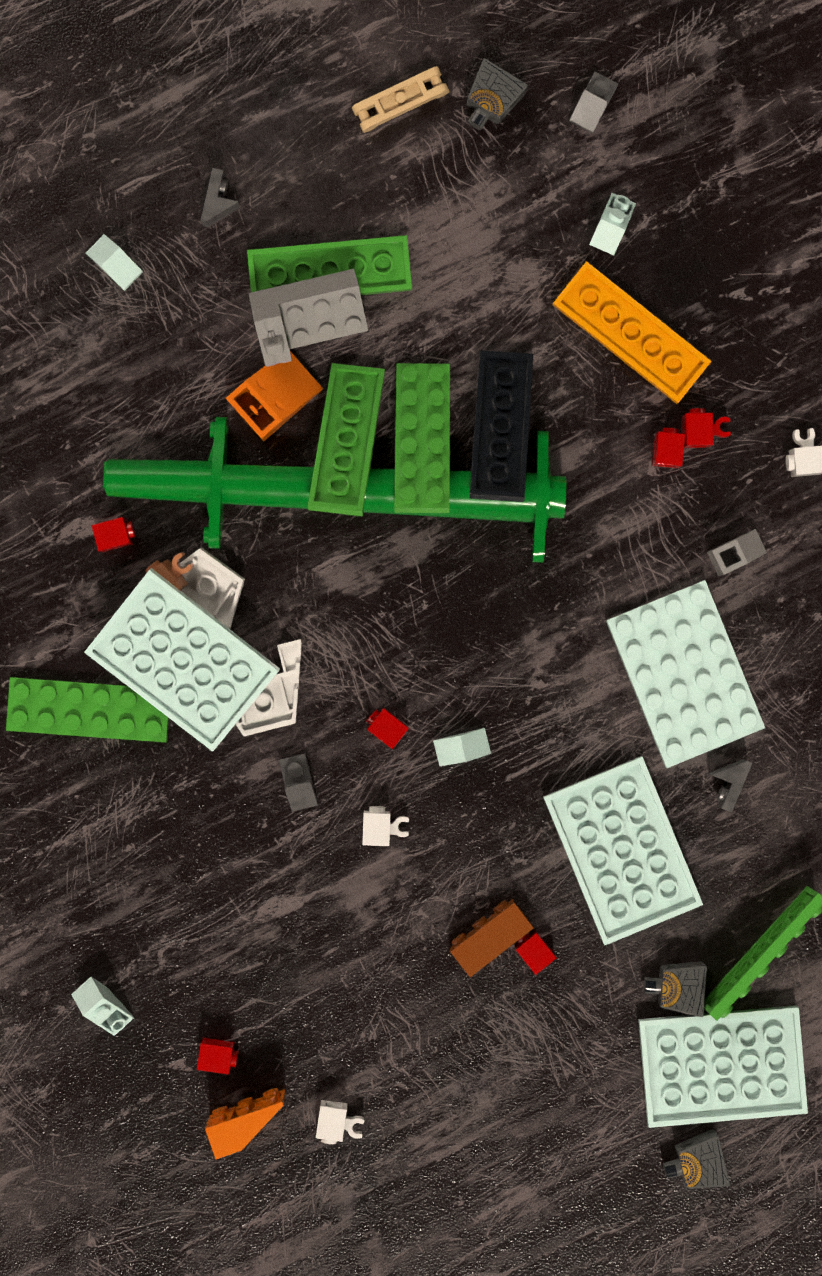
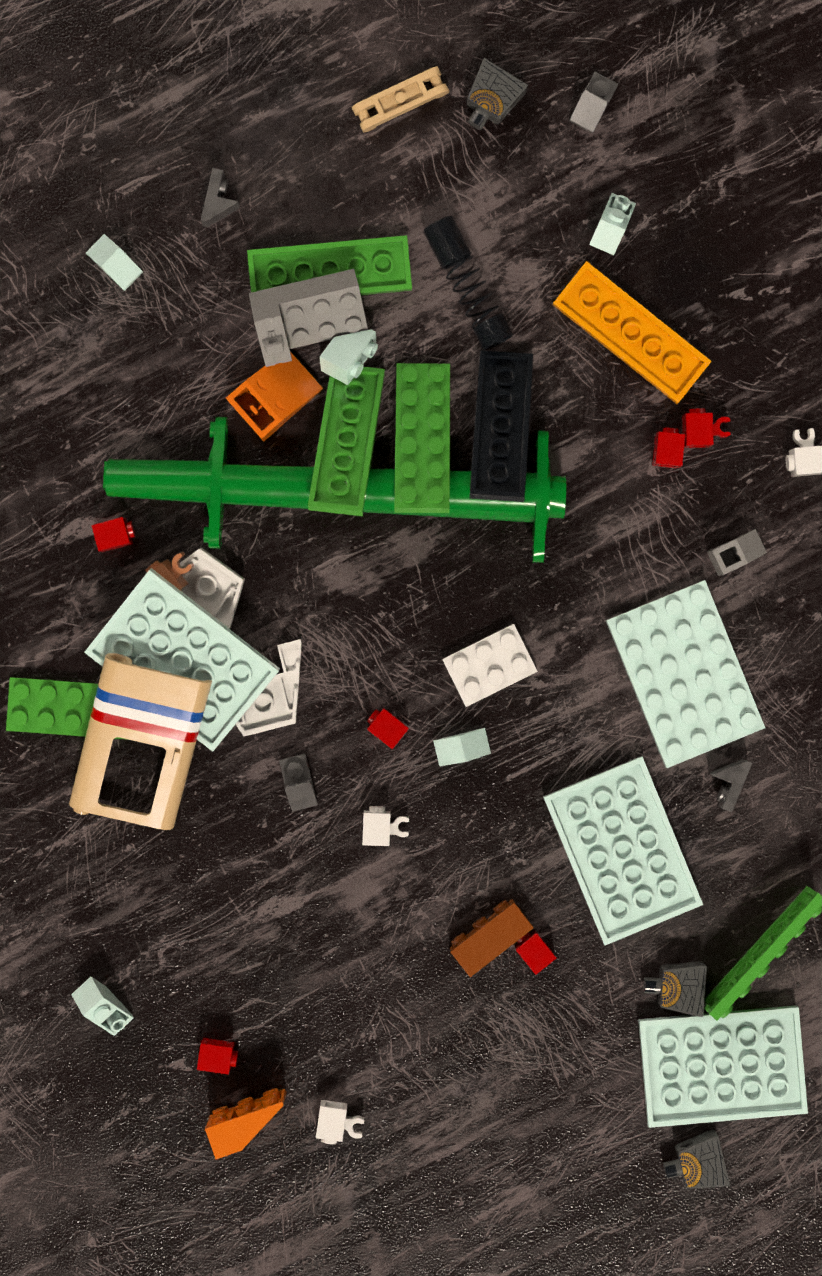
none -> tan piece [69,653,212,830]
none -> light aqua slope [320,329,378,385]
none -> black piece [423,215,513,350]
none -> white plate [442,624,538,707]

